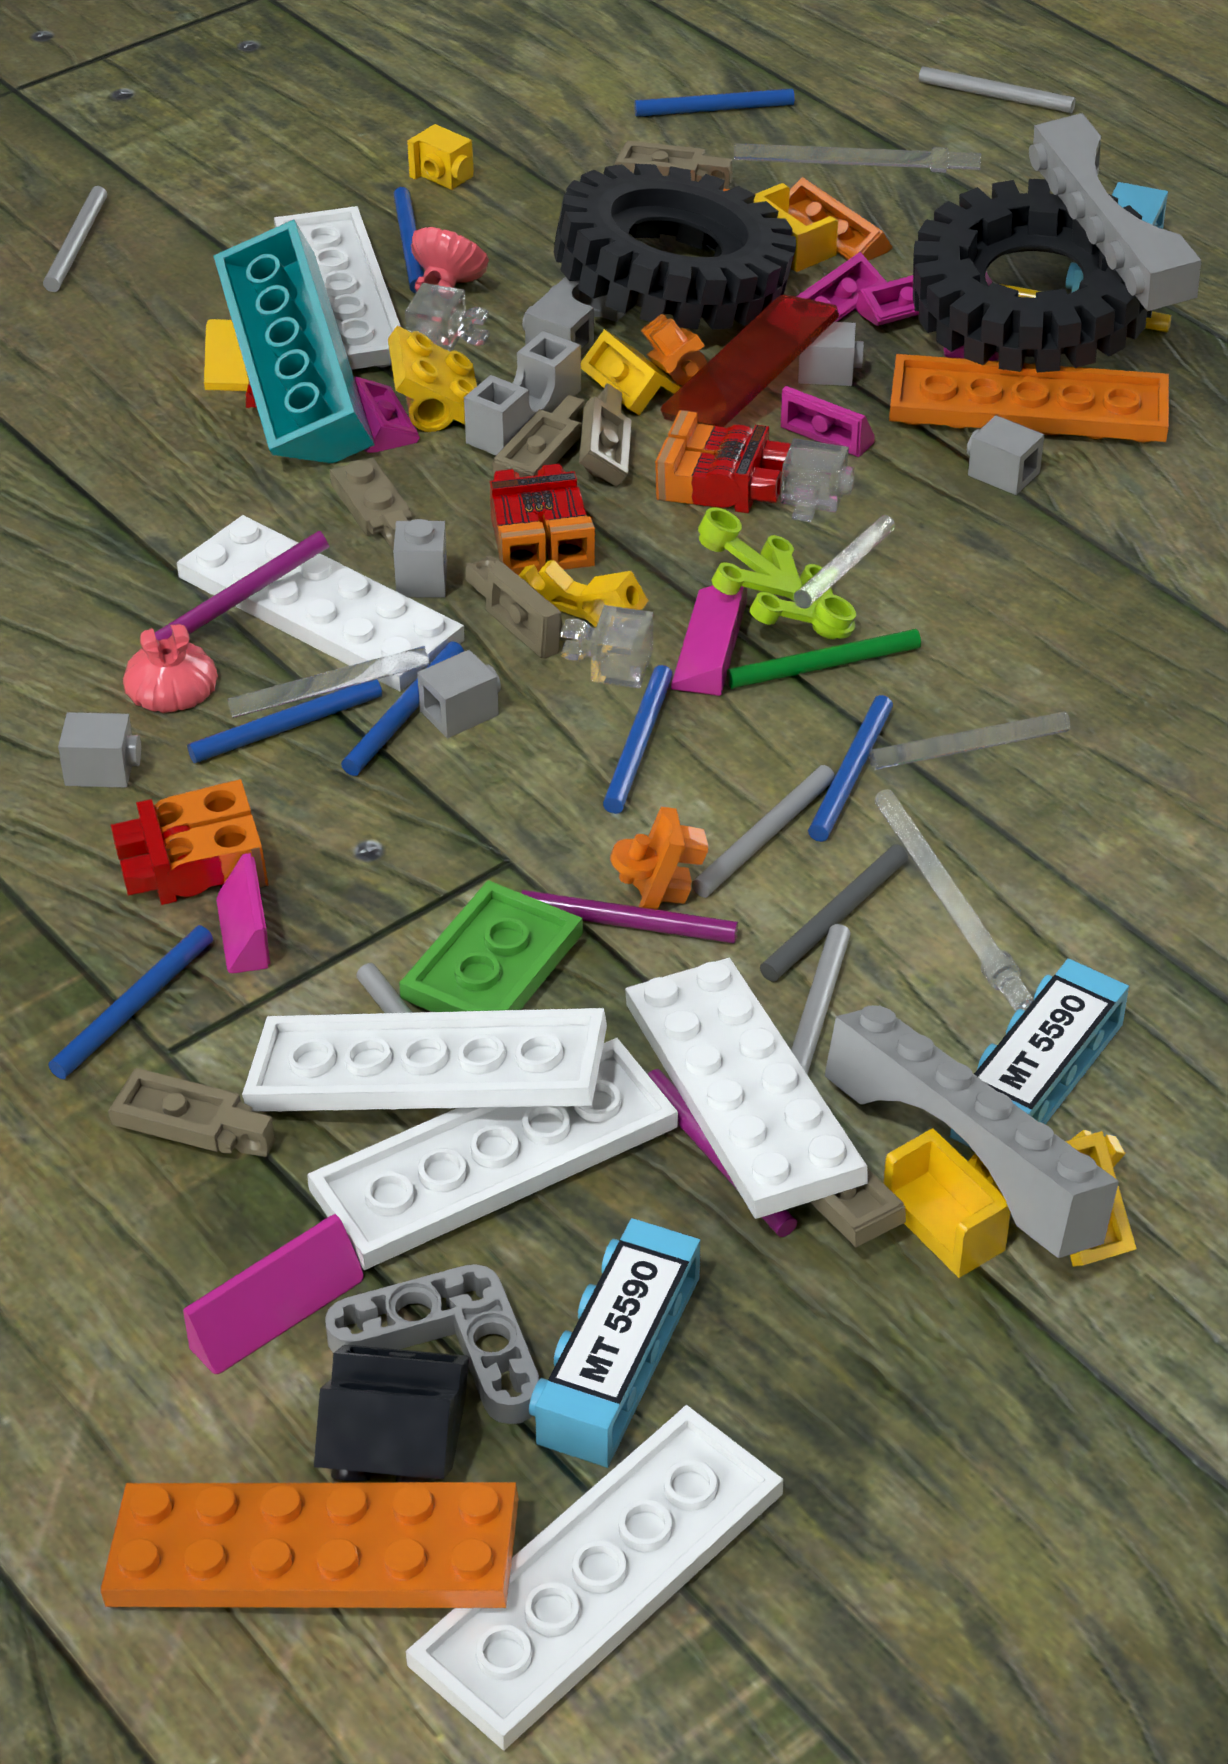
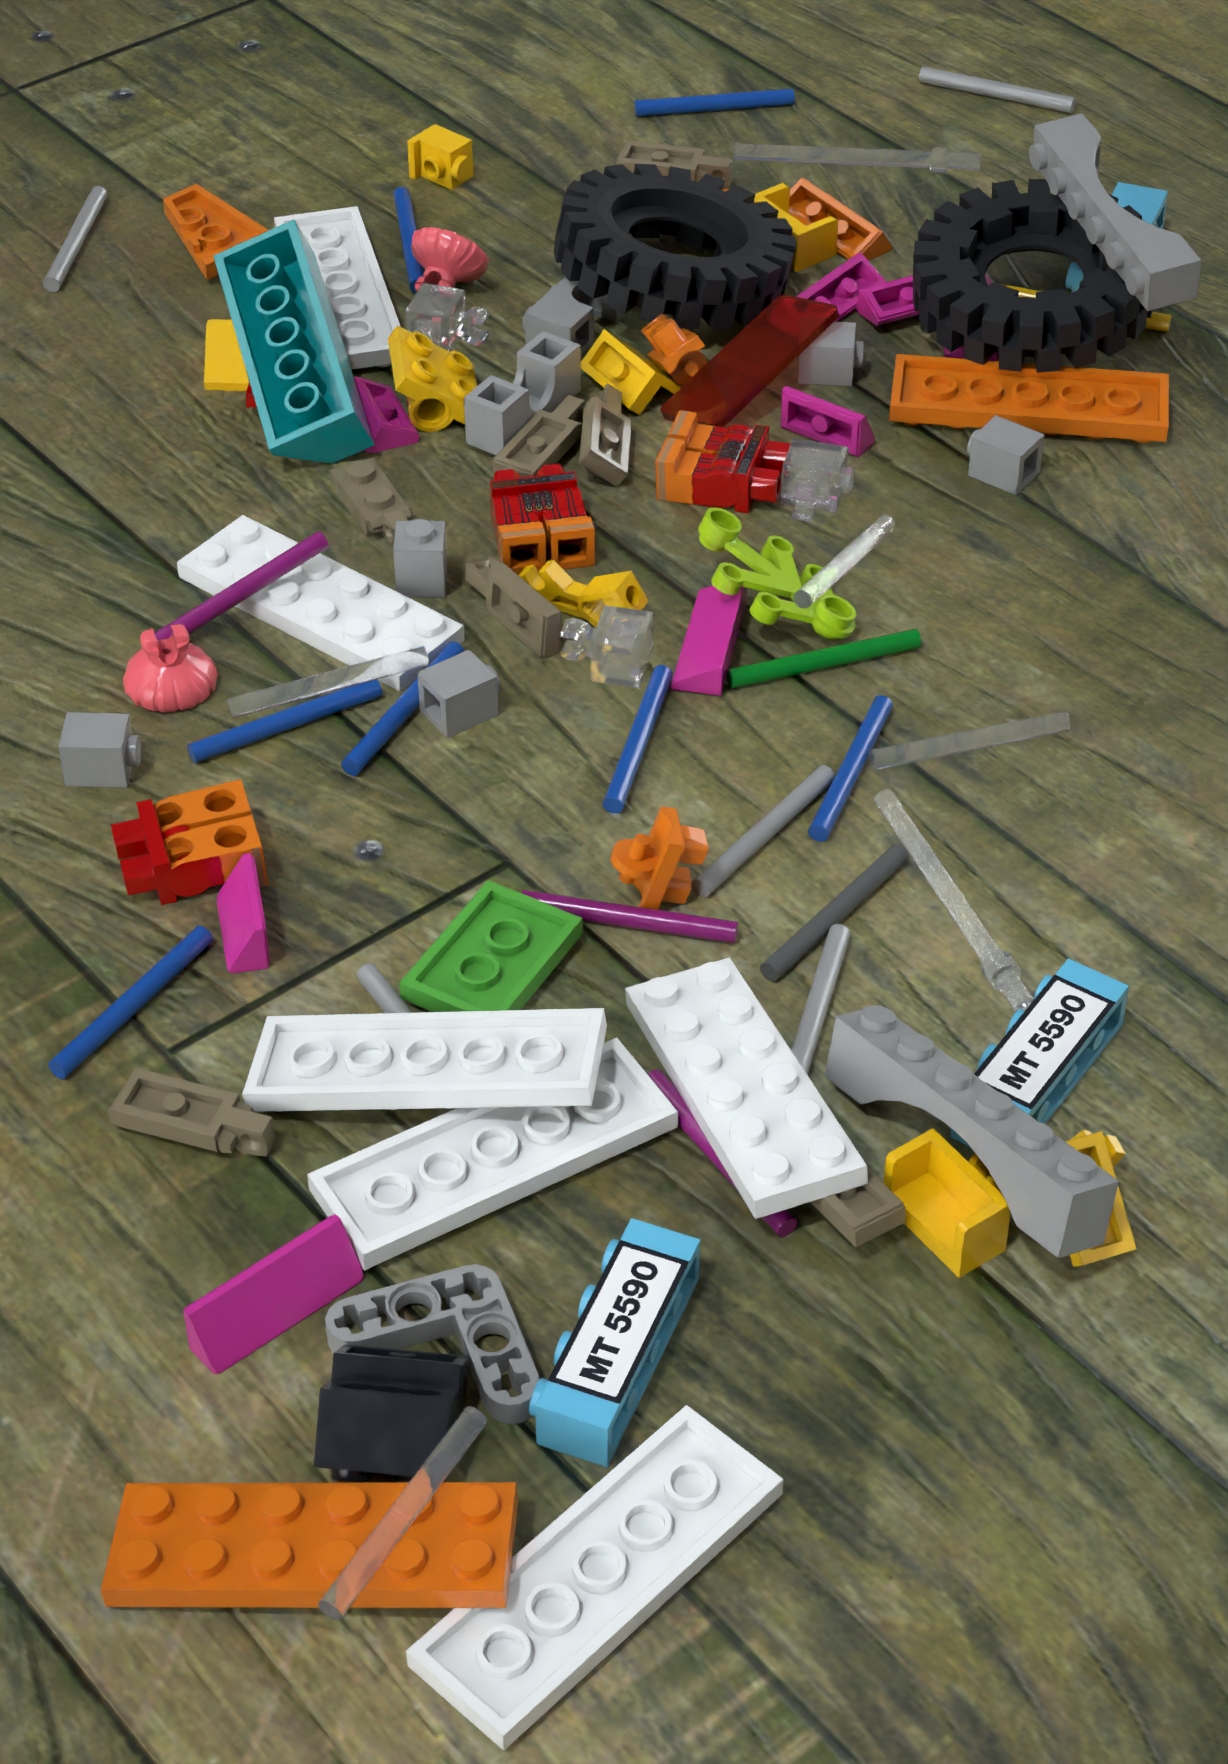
none -> orange wing [163,184,269,280]
none -> clear bar [318,1407,487,1620]

